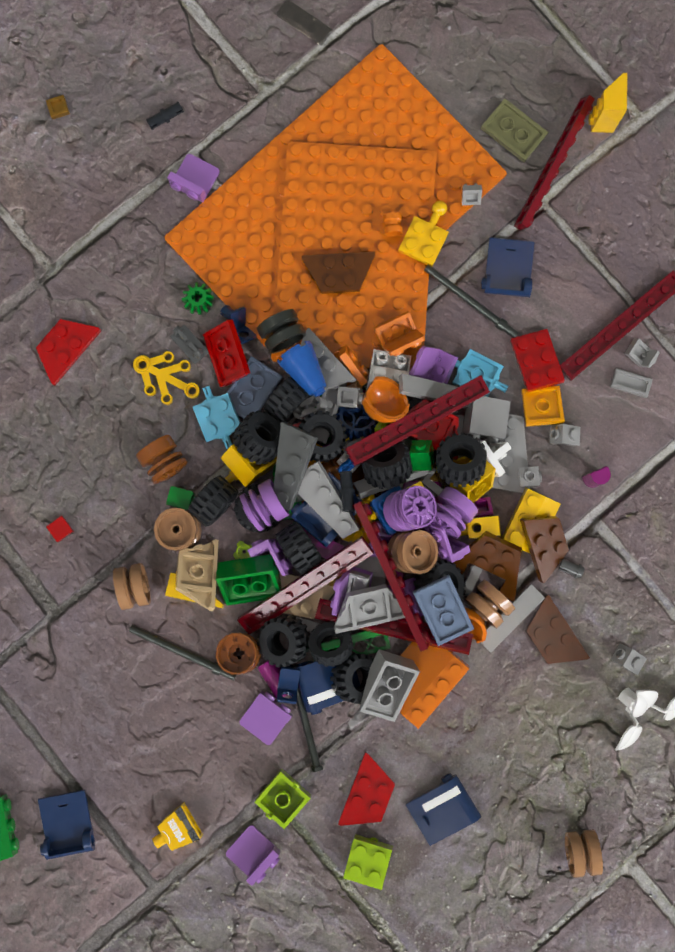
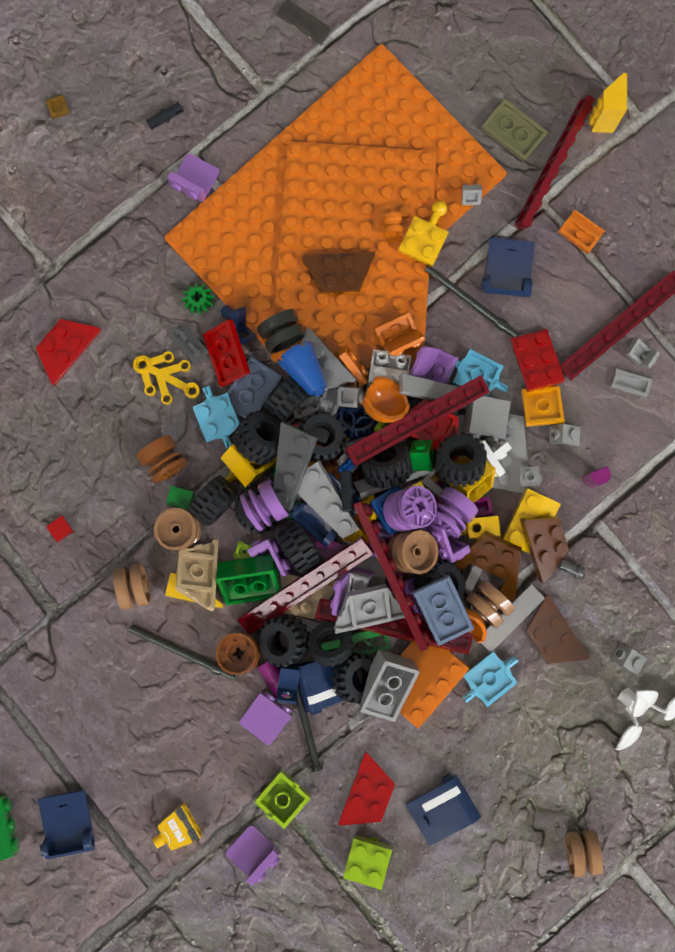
none -> medium azure plate [462,651,518,707]
none -> orange plate [558,209,605,254]

